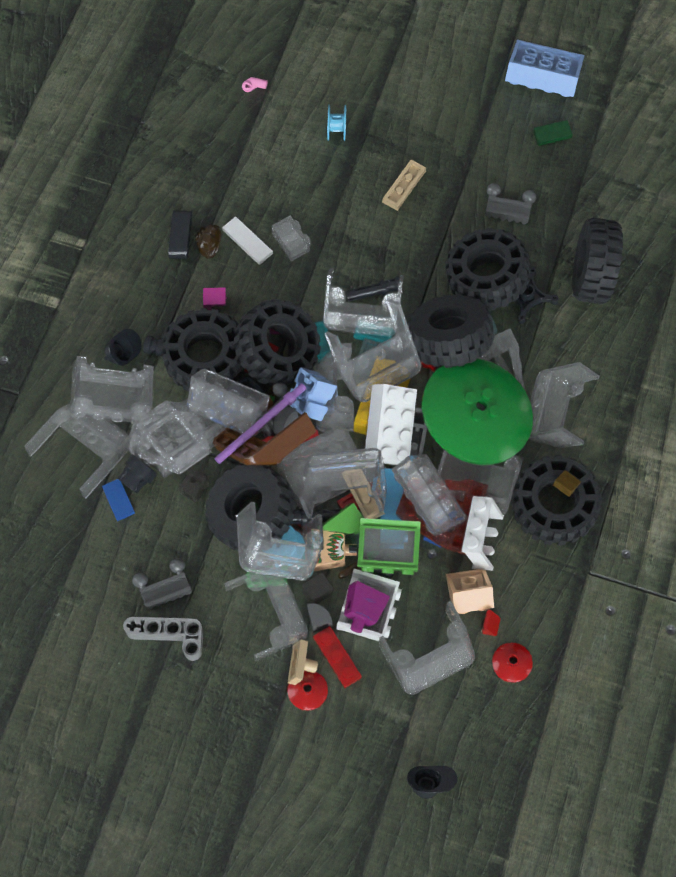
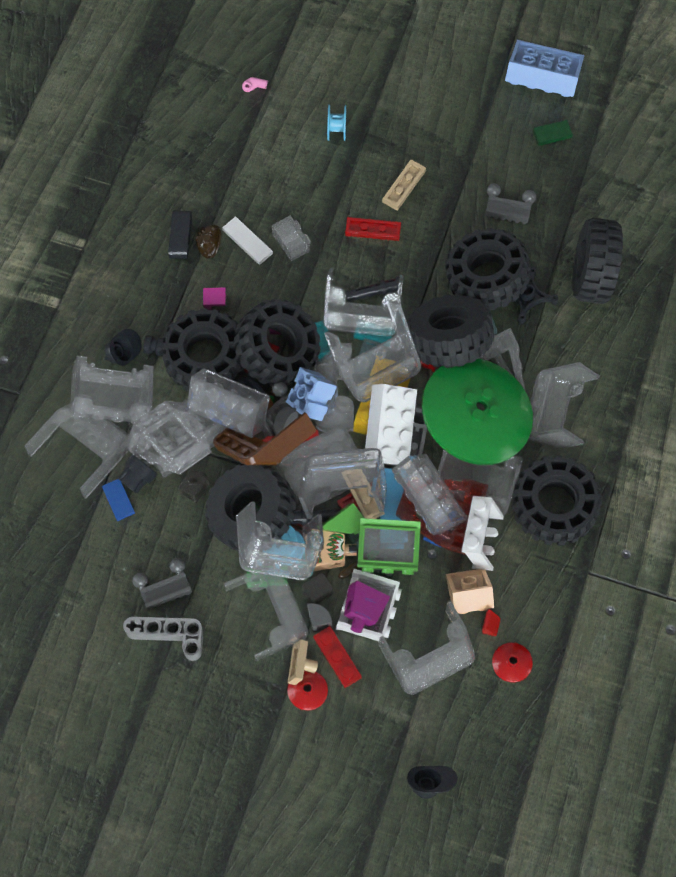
medium lavender bar [214,383,307,464] -> none
pearl gold slope [553,470,581,497] -> none
none -> red tile [345,217,401,241]

